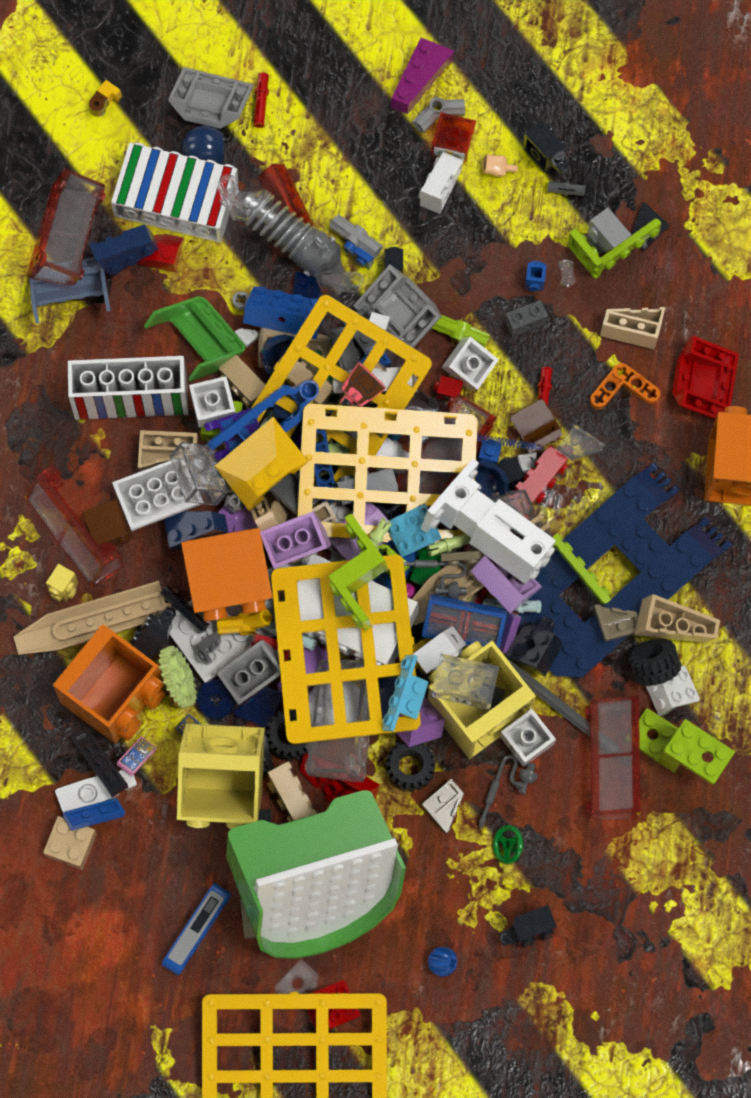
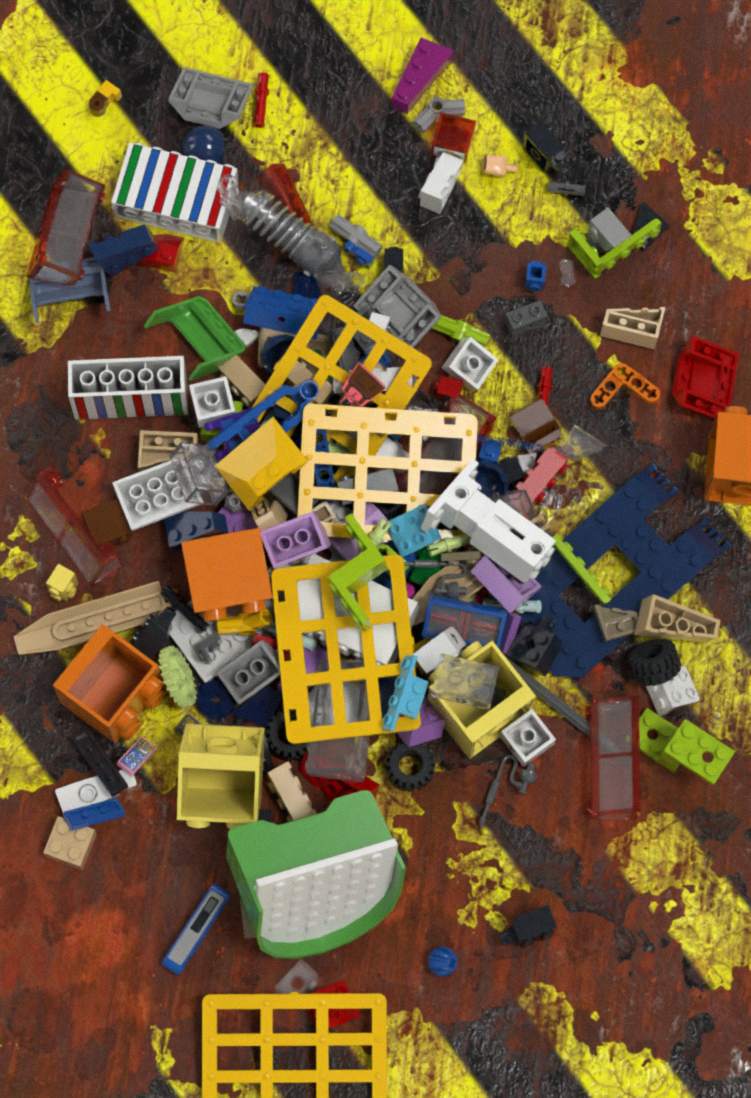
wing [421,779,464,833] -> none
green piece [493,825,523,864] -> none

